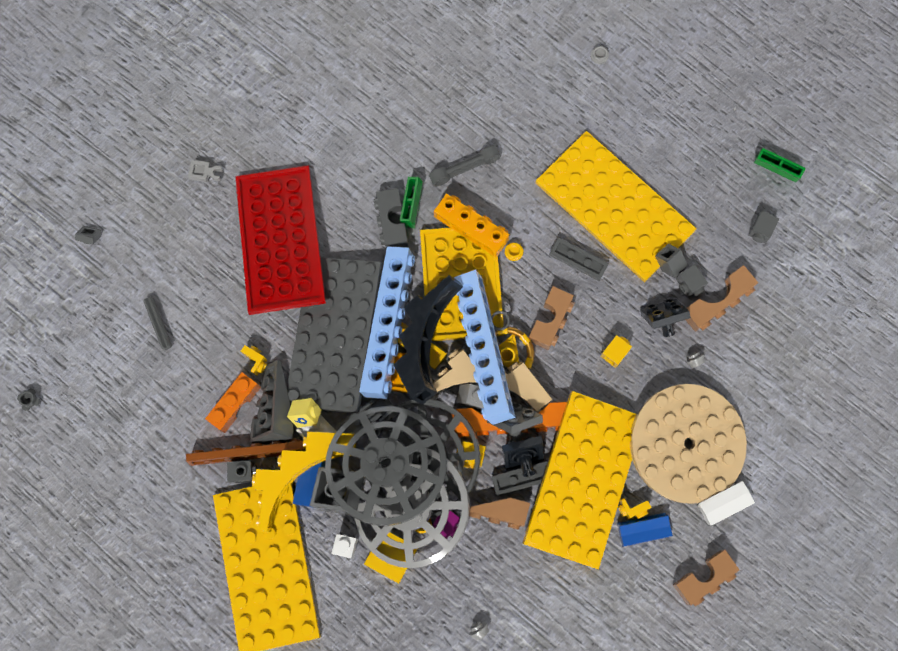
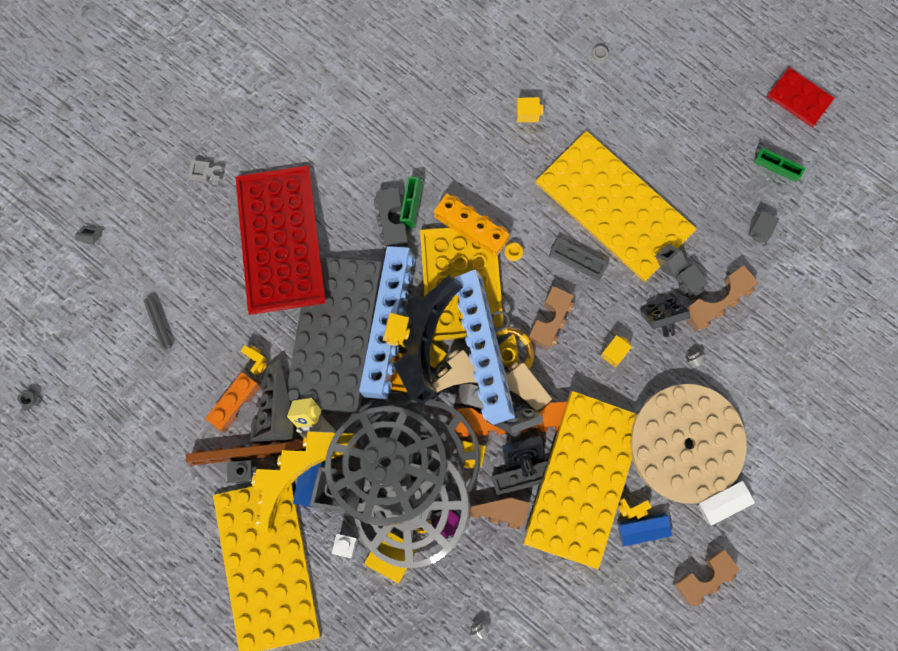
dark grey piece [429,145,501,187] -> none
none -> yellow brick [382,313,410,346]
none -> yellow brick [516,97,543,122]
none -> red plate [767,67,835,128]

